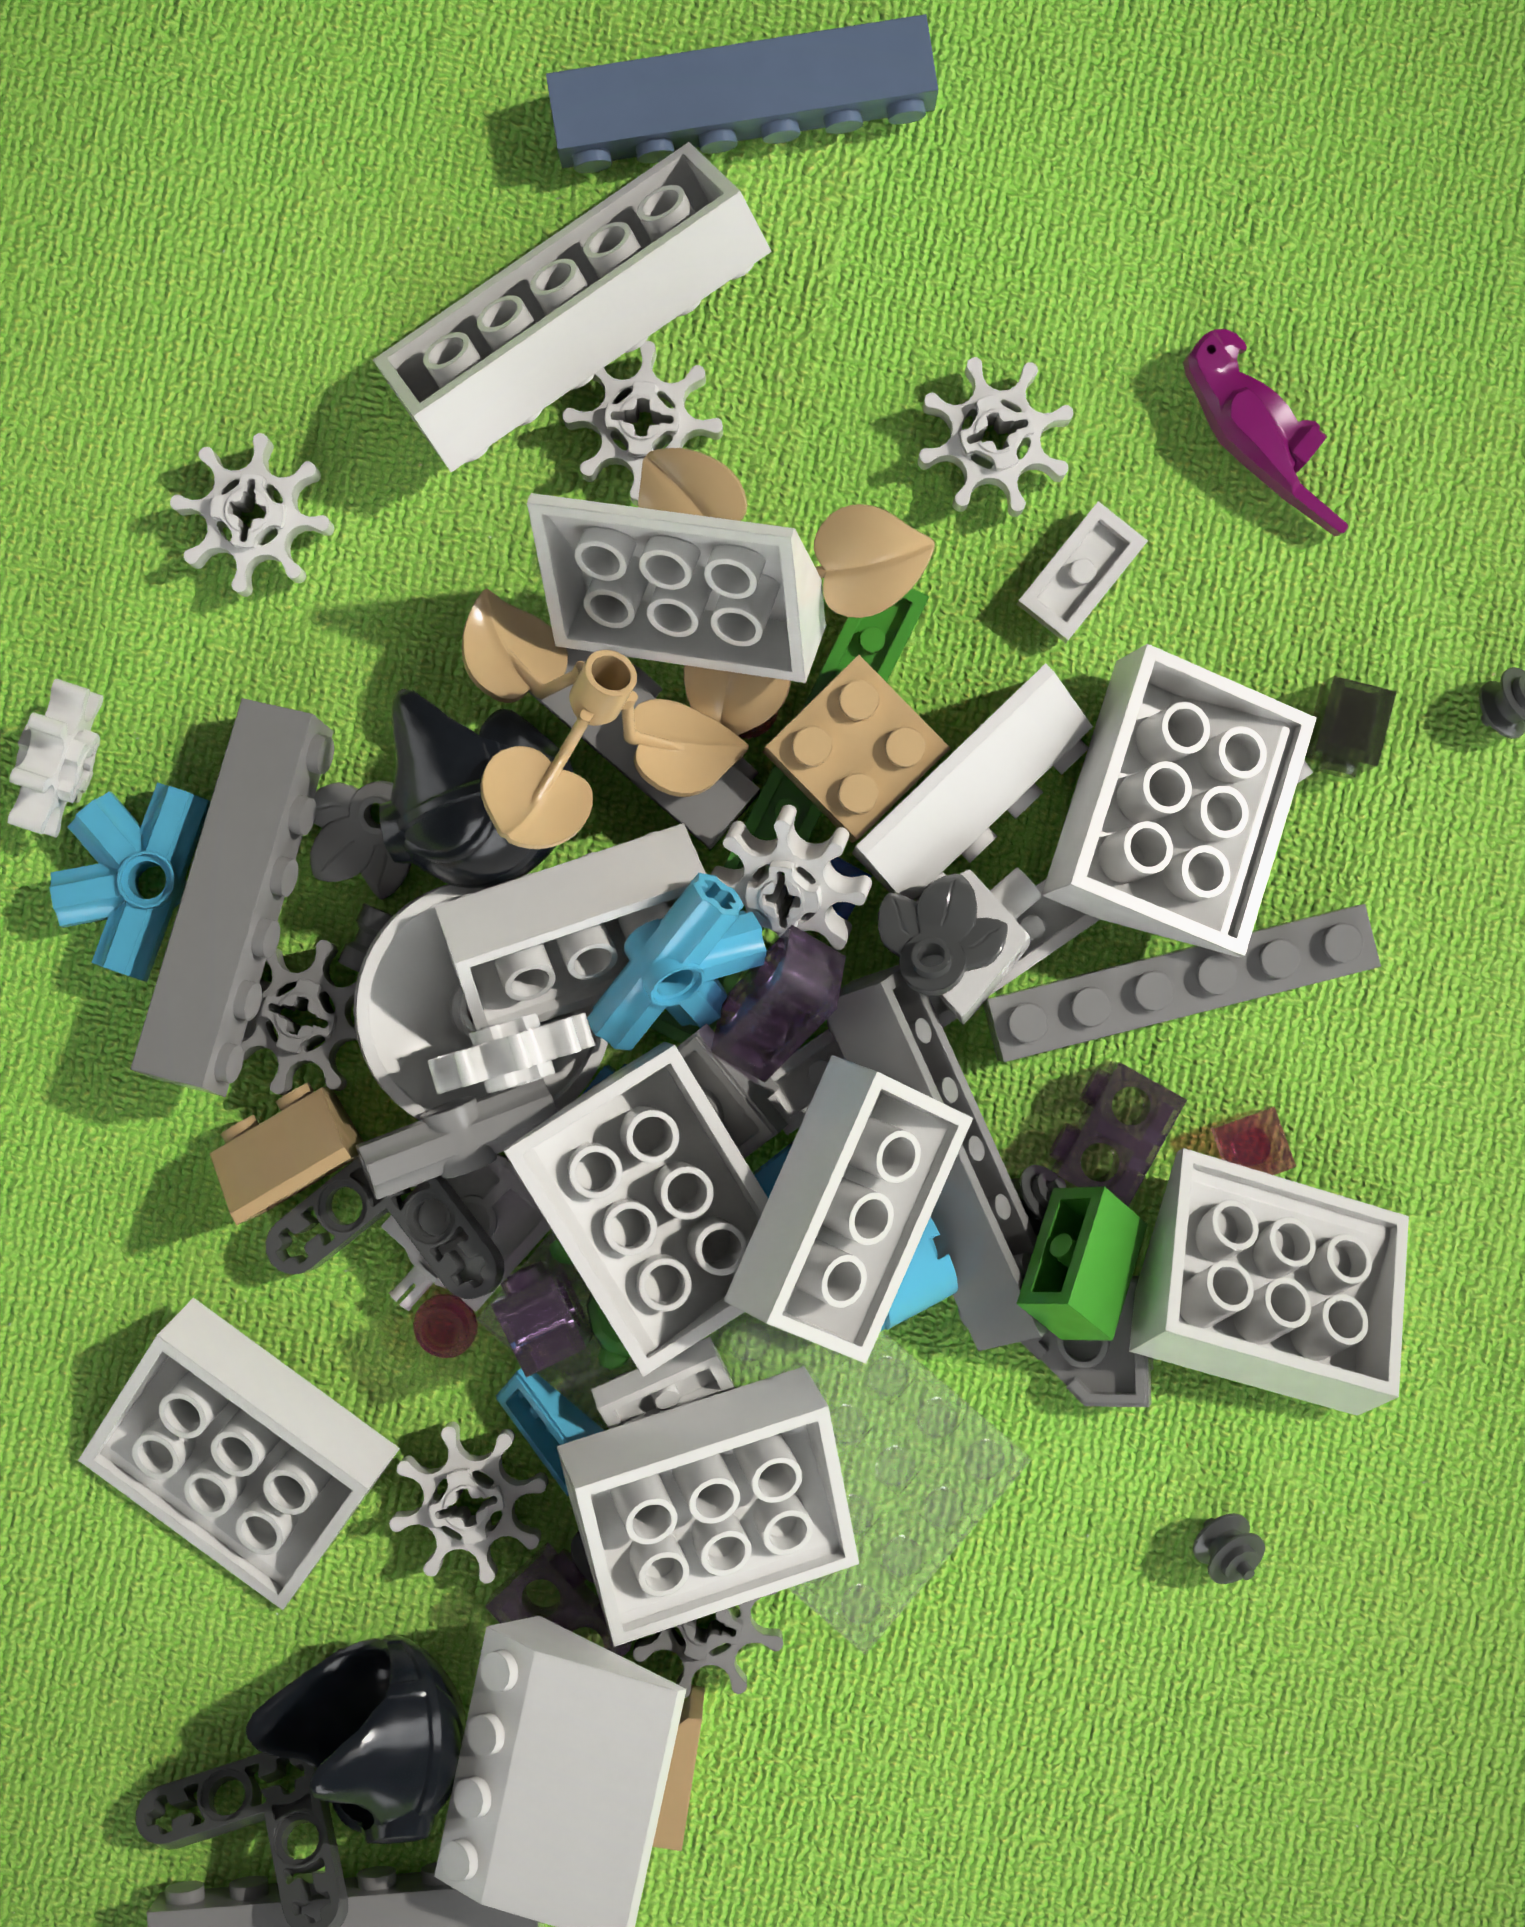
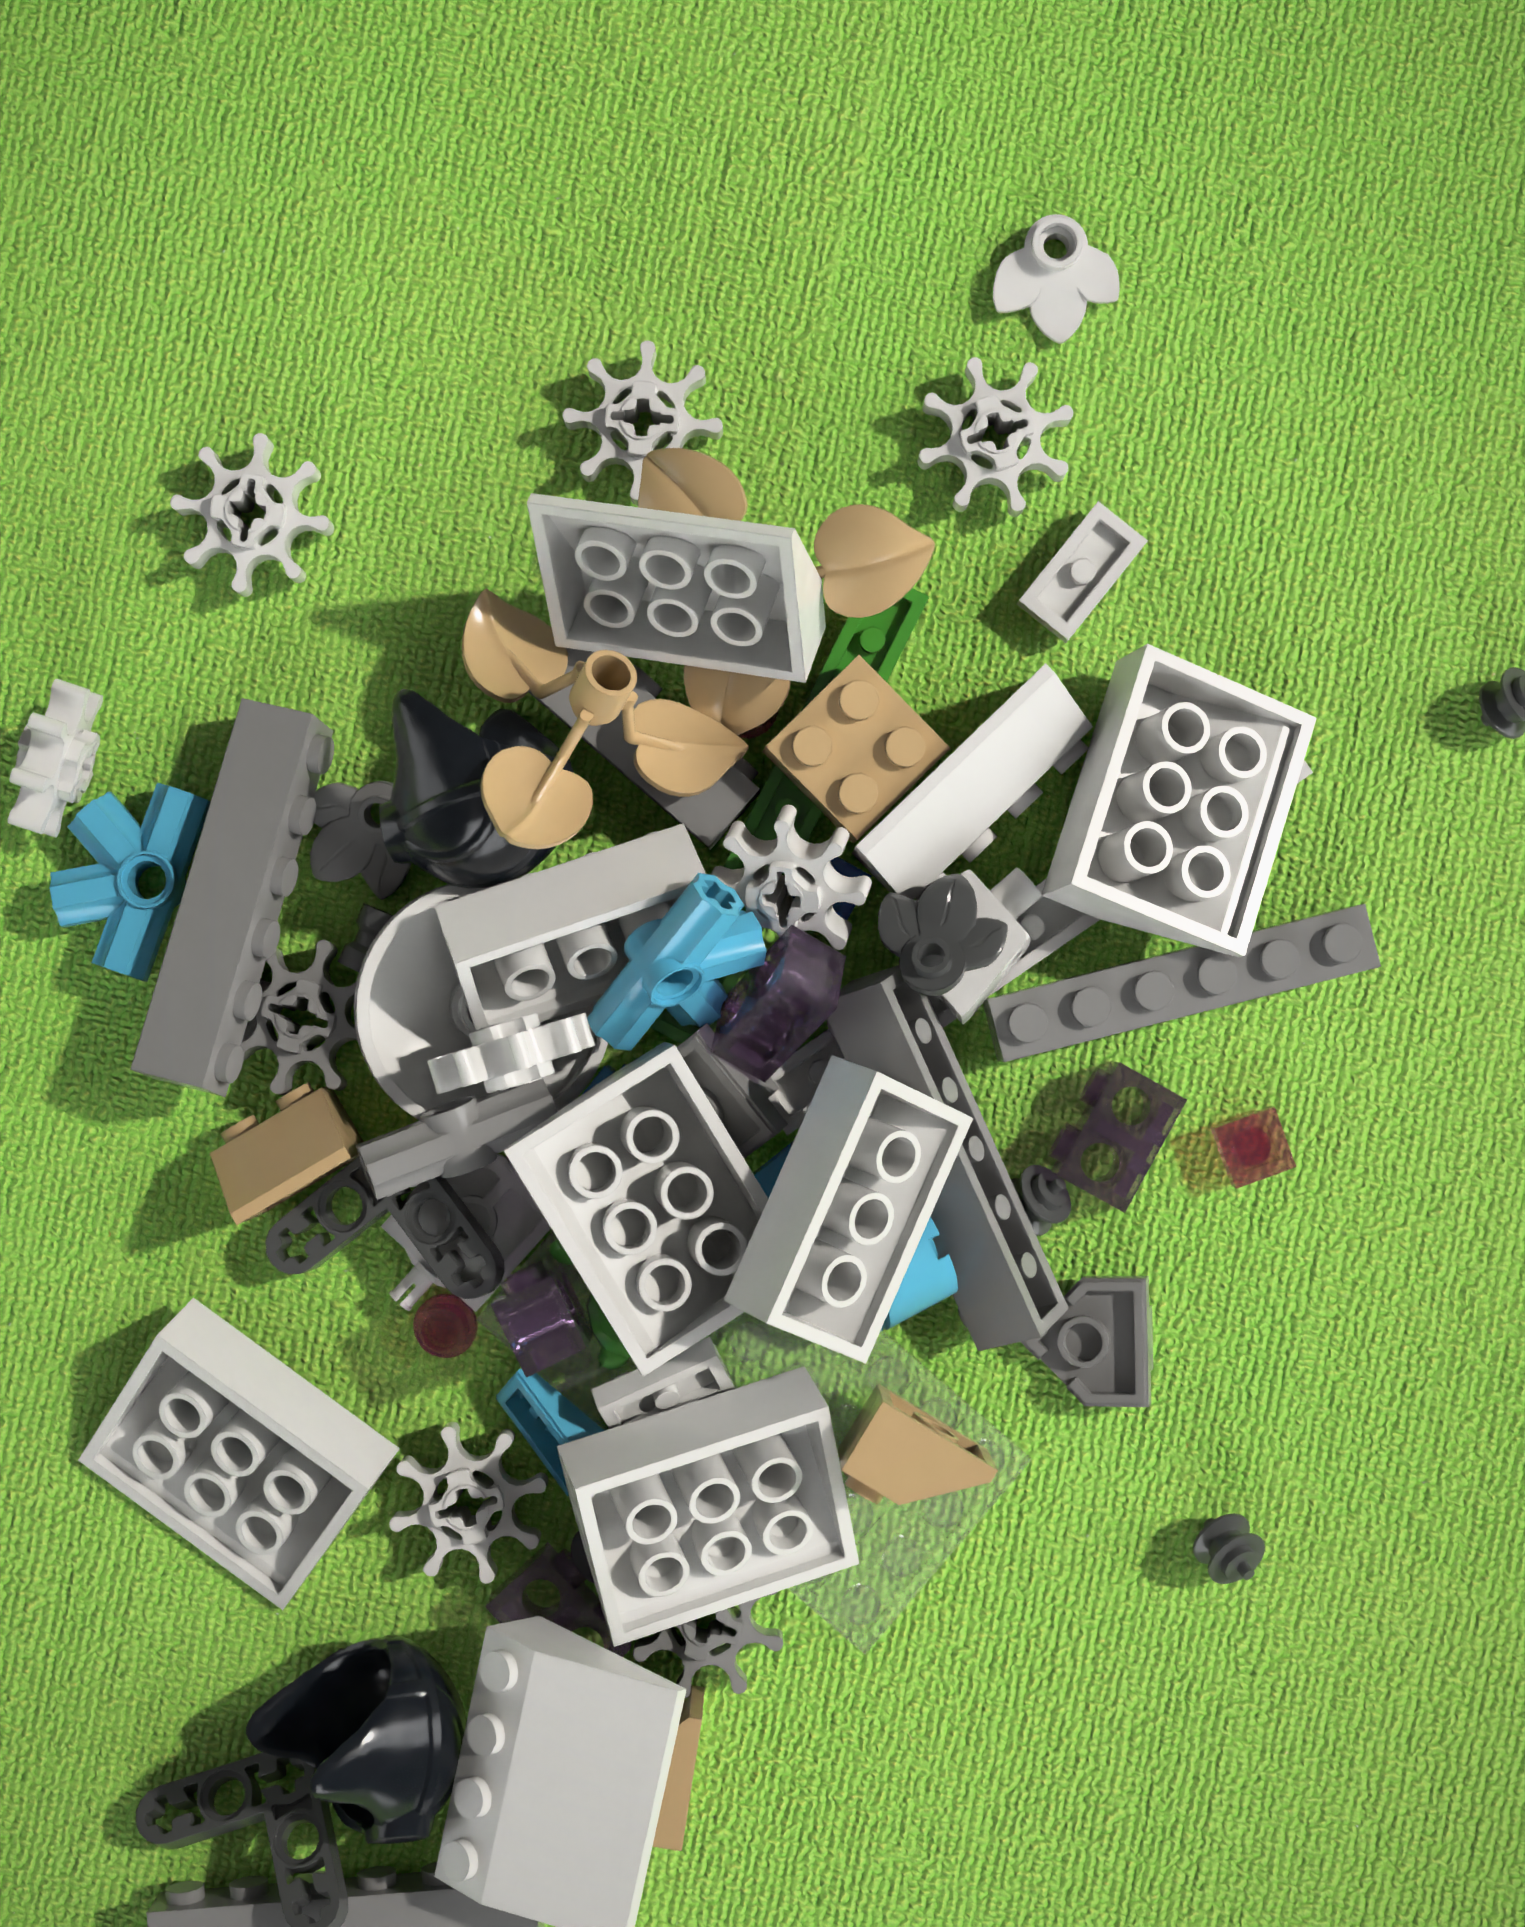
white brick [373,142,772,472] -> none
sand blue brick [546,14,938,173] -> none
bright green brick [1016,1186,1148,1341] -> none
white slope [1129,1148,1409,1416] -> none
magenta animal [1183,329,1348,536] -> none
clear smoke brick [1305,676,1396,779] -> none
none -> tan slope [838,1383,998,1505]
none -> white plate [993,214,1119,344]

